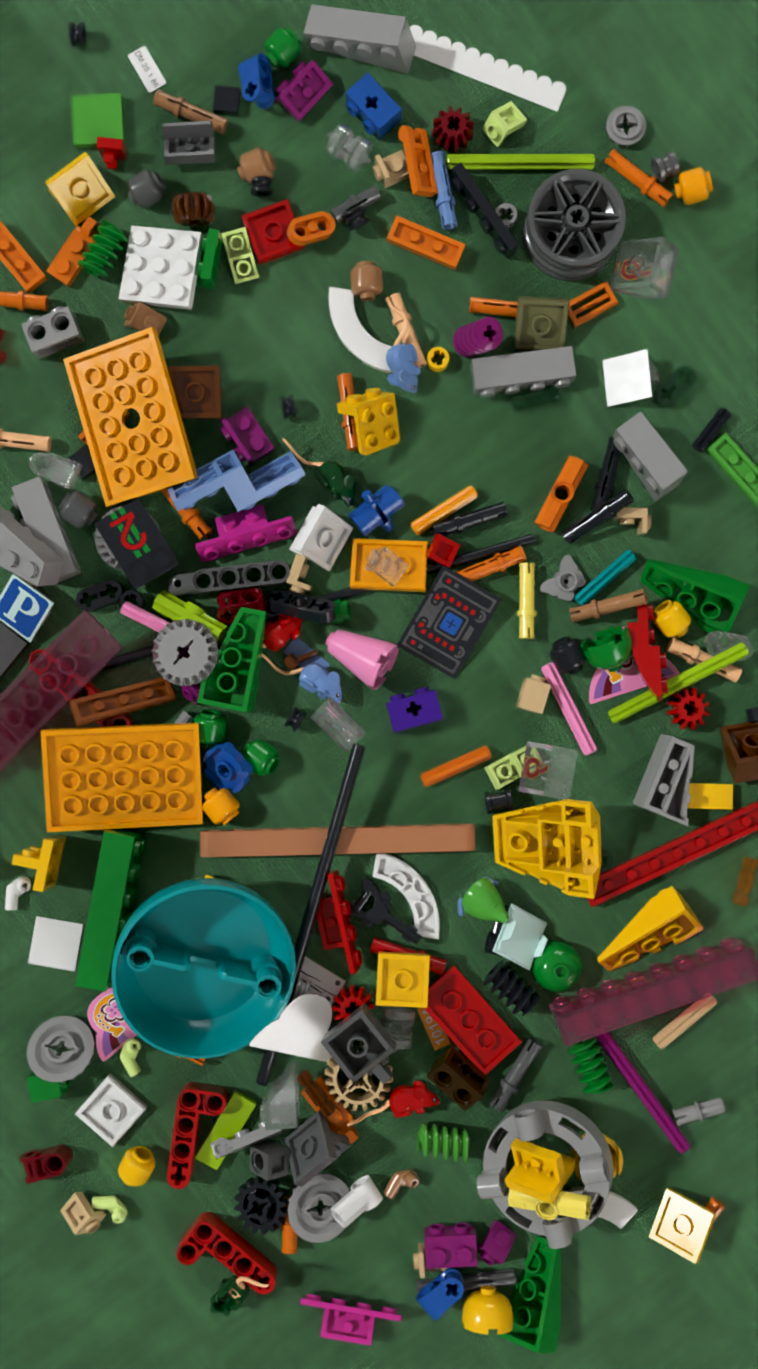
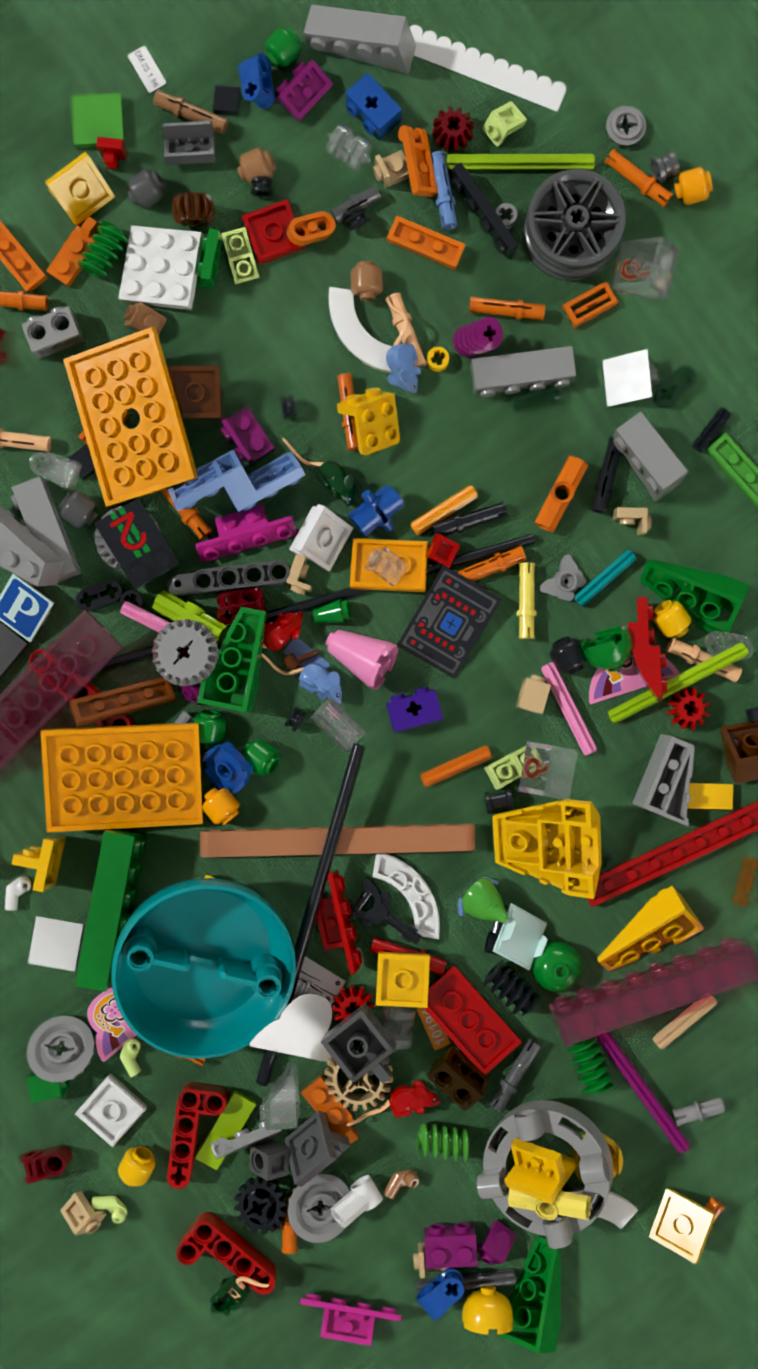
black bush [69,22,87,47] -> none
black beam [267,590,336,623] -> none
reddish brown axle [296,1069,336,1117] -> none
olive tile [514,296,570,350] -> none
black pin [562,488,635,544] -> none
medium nougat pin [569,588,648,624] -> none

